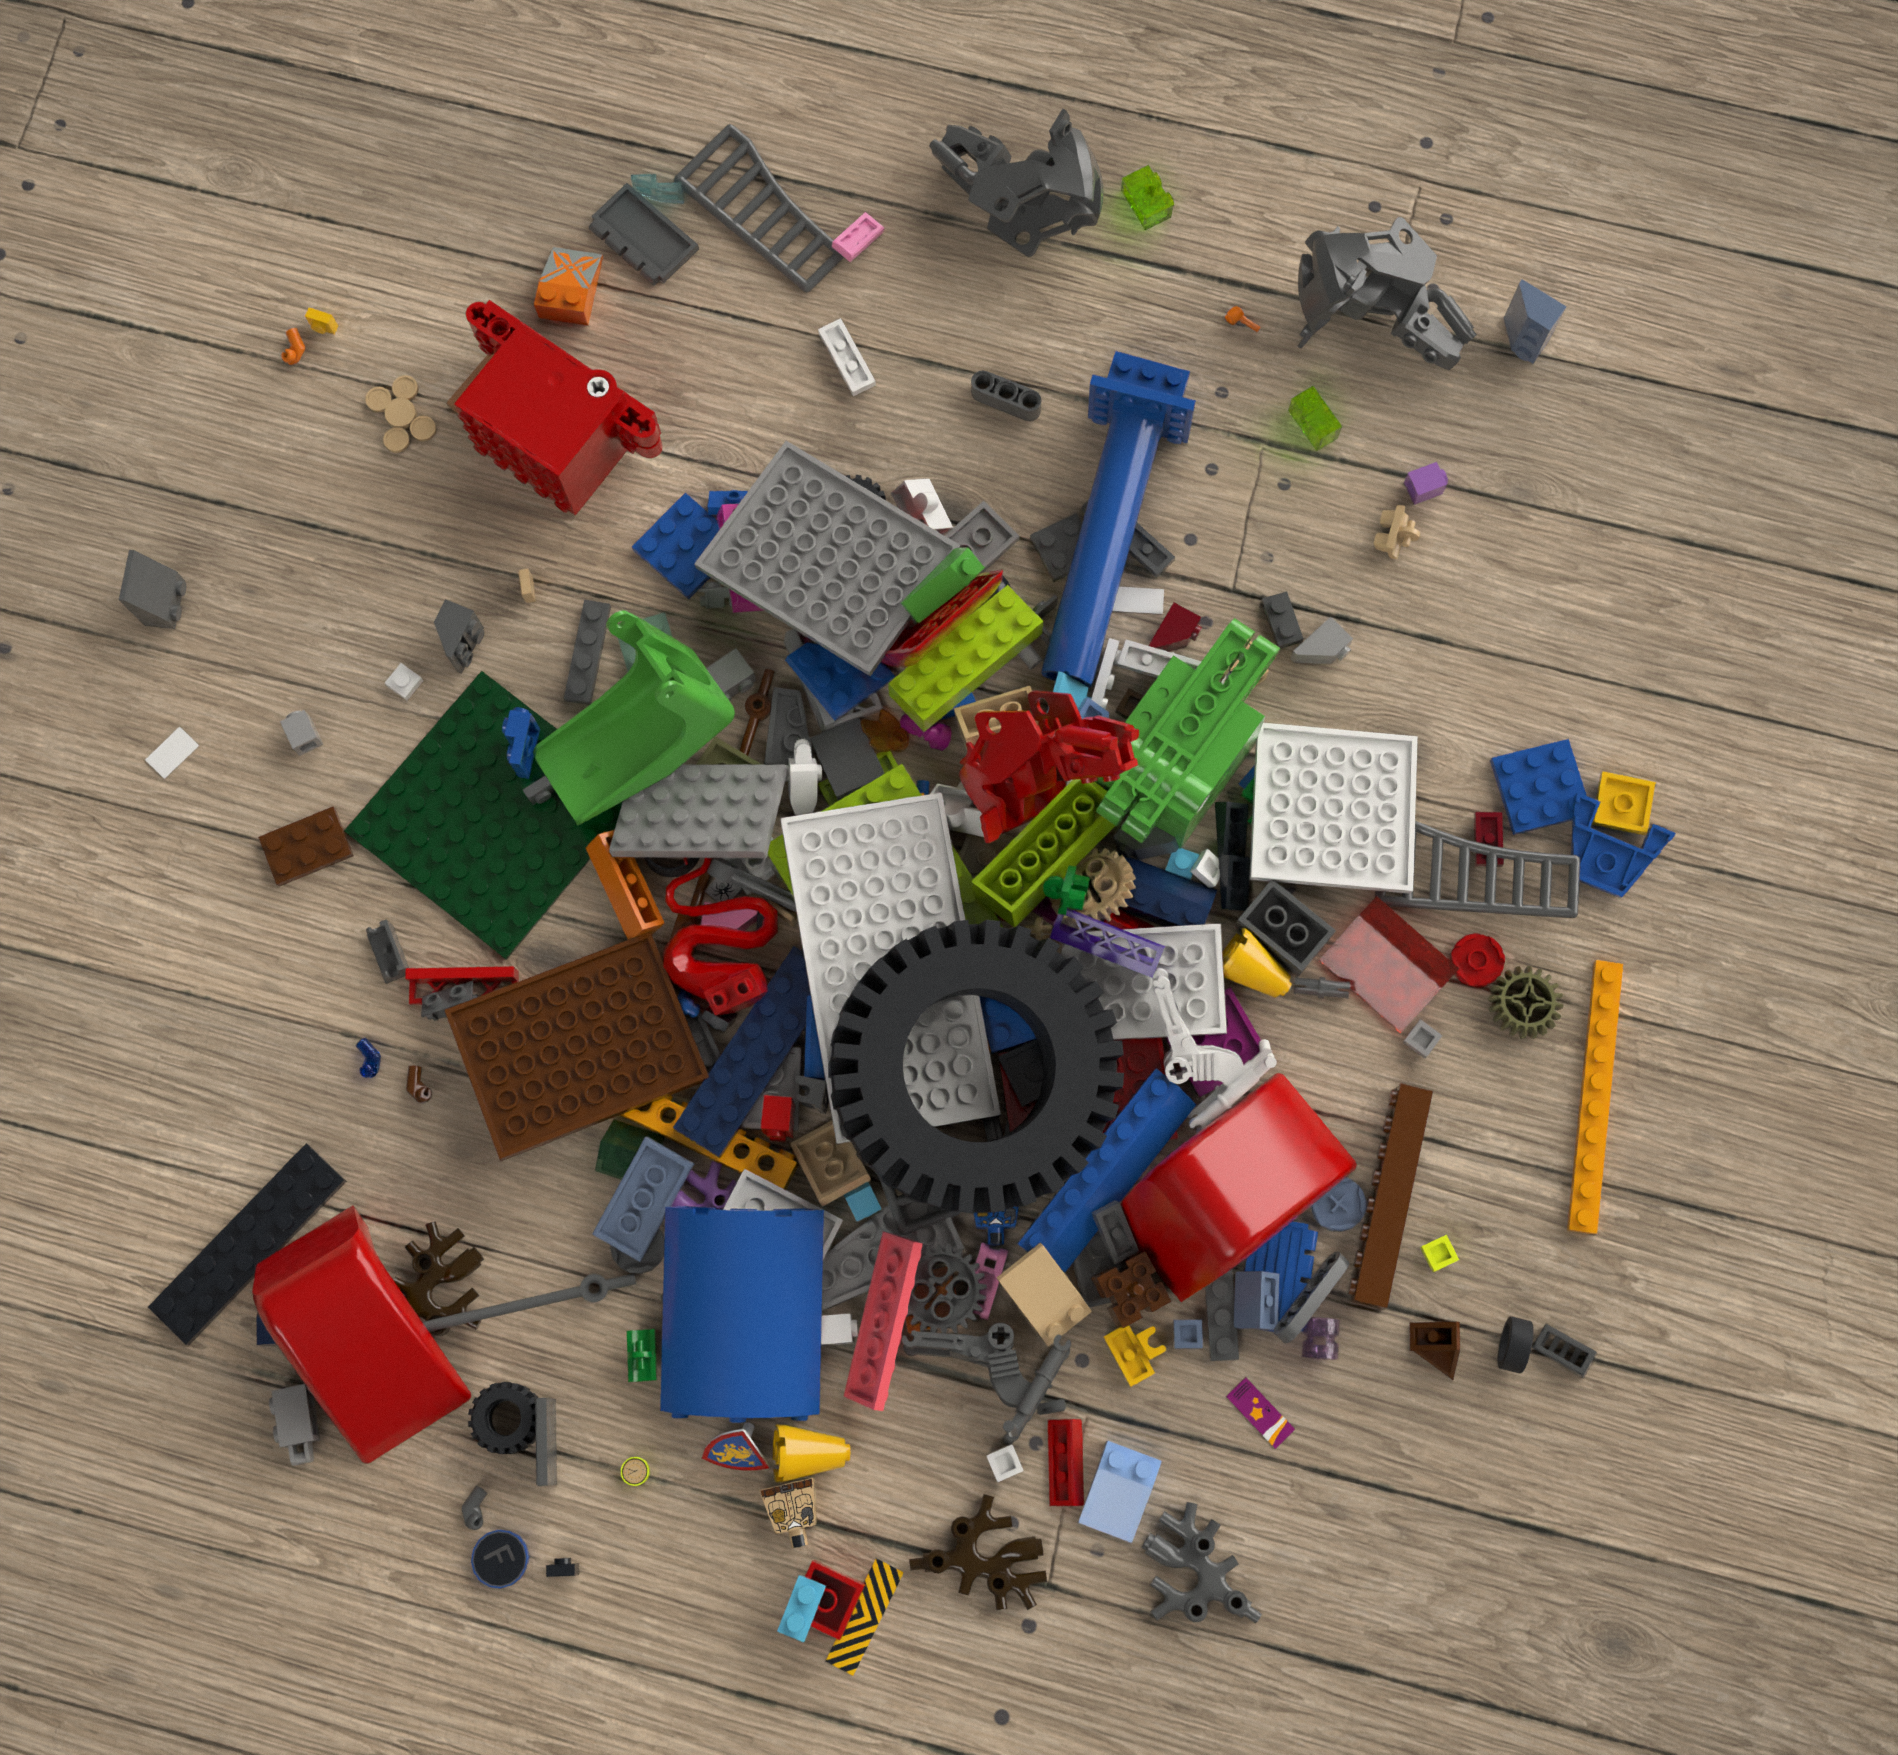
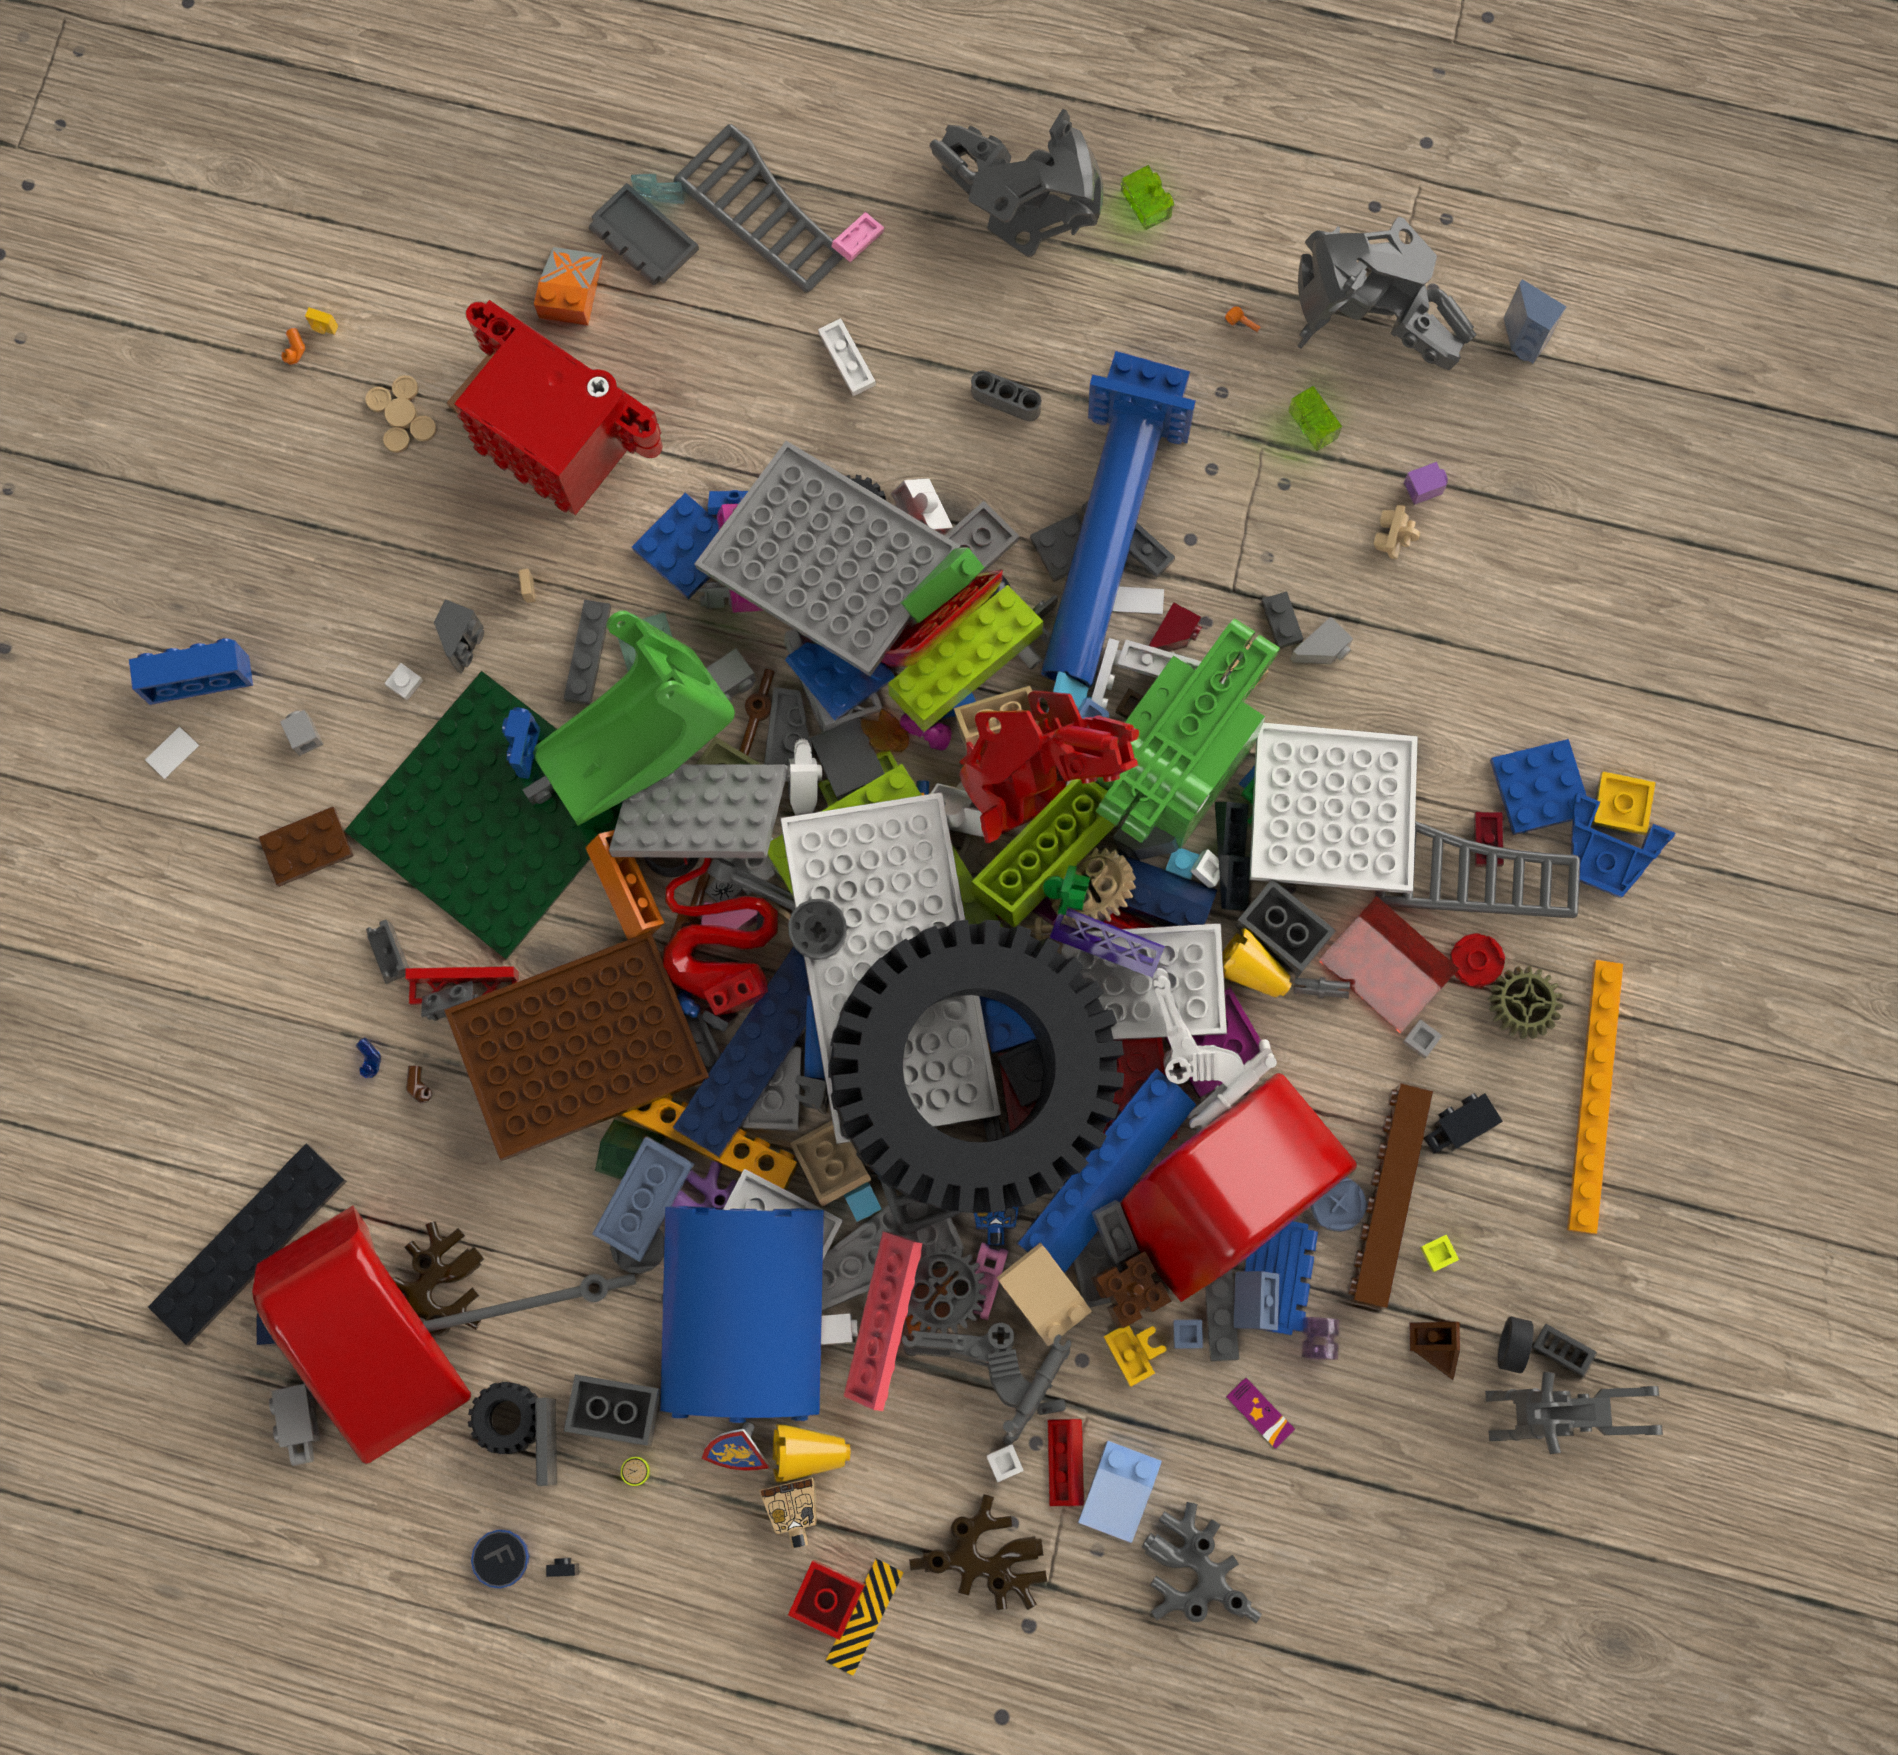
dark grey slope [119,550,187,629] -> none
dark grey arm [462,1485,488,1530] -> none
green hips [627,1329,657,1382] -> none
red brick [761,1095,796,1142] -> none
medium azure plate [777,1575,826,1642] -> none
dark grey beam [1274,1251,1350,1344] -> none
none -> blue brick [129,638,253,705]
none -> dark grey brick [564,1374,661,1446]
none -> dark grey wheel [788,899,847,960]
none -> black brick [1423,1093,1503,1154]
none -> dark grey piece [1485,1372,1663,1455]

